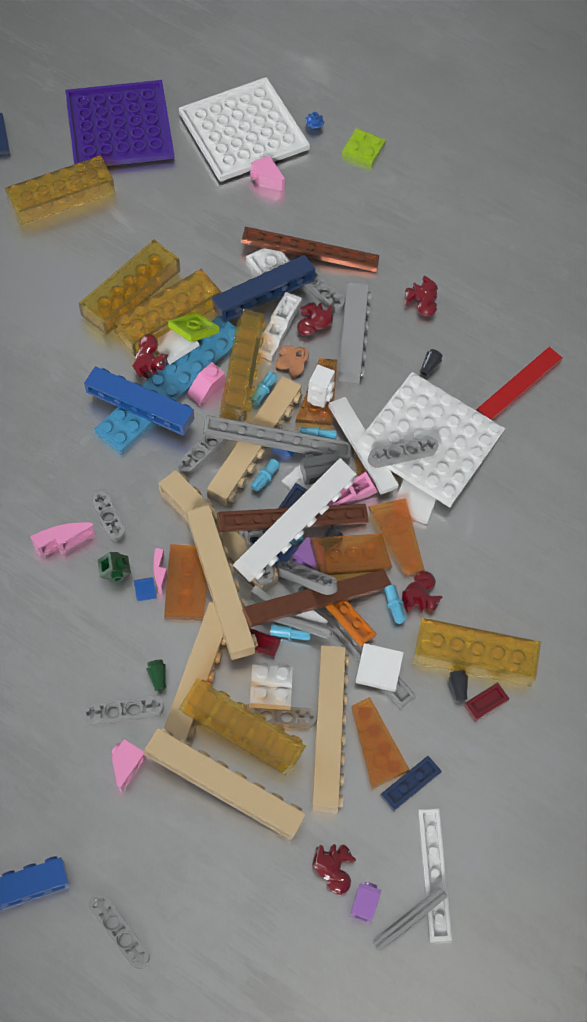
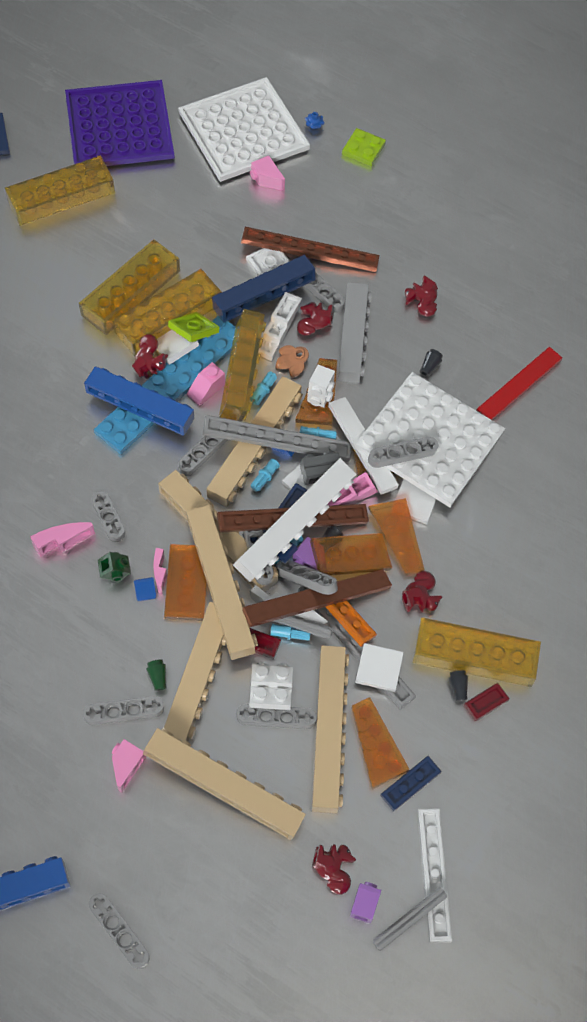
clear yellow brick [179,678,306,776] -> none
medium azure axle [384,585,406,624] -> none

